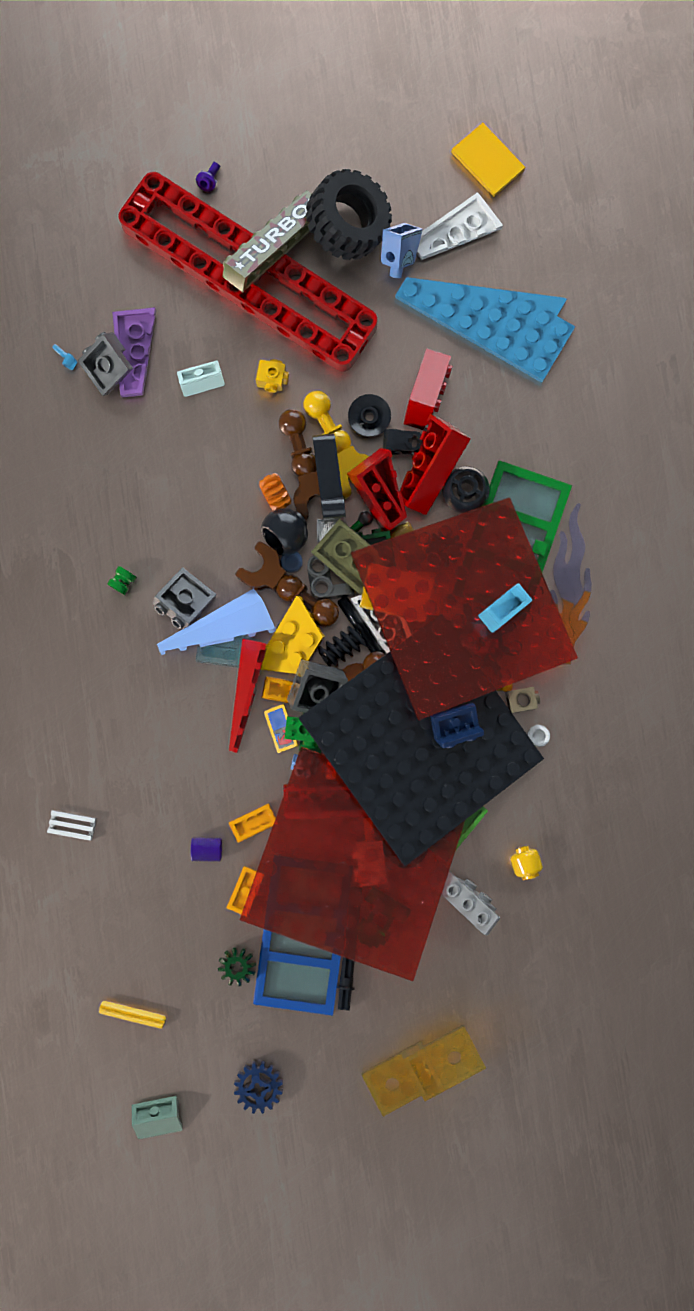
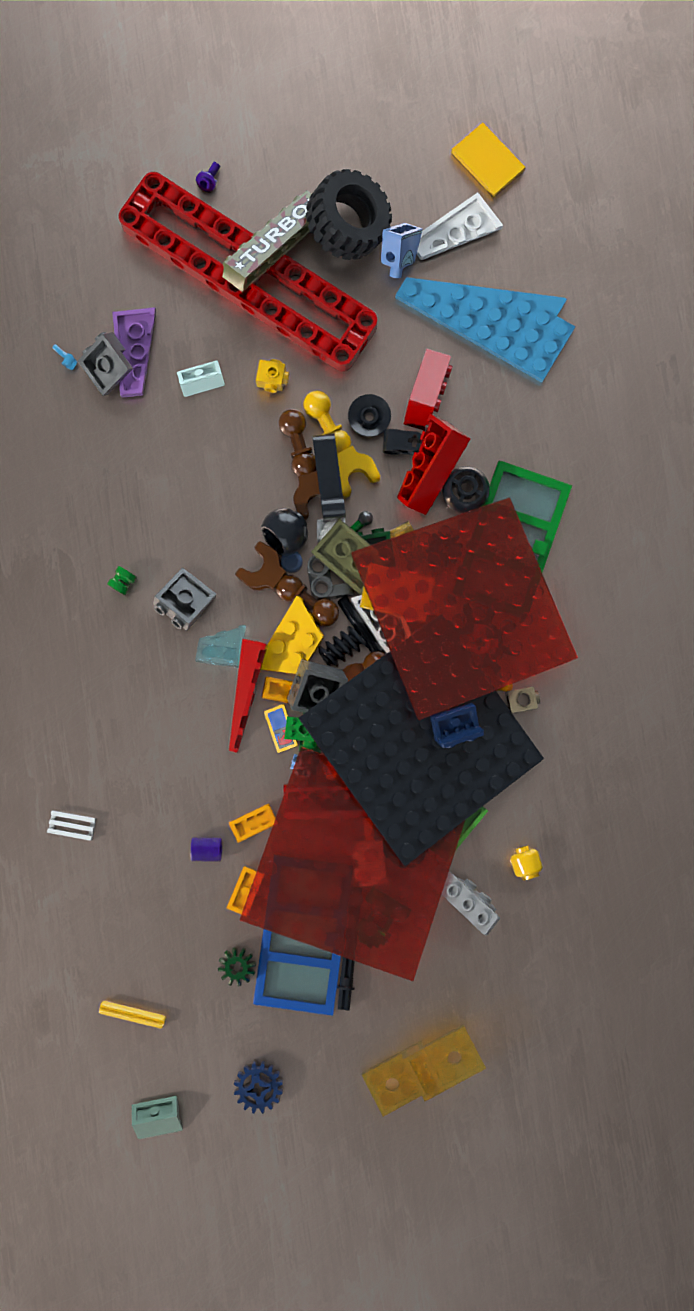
light blue wedge [157,588,276,655] -> none
orange gear [259,473,292,510] -> none
red wedge [347,448,407,530] -> none
medium azure panel [478,583,533,632] -> none
white tile [527,725,550,747] -> none
clear purple piece [549,503,592,665] -> none

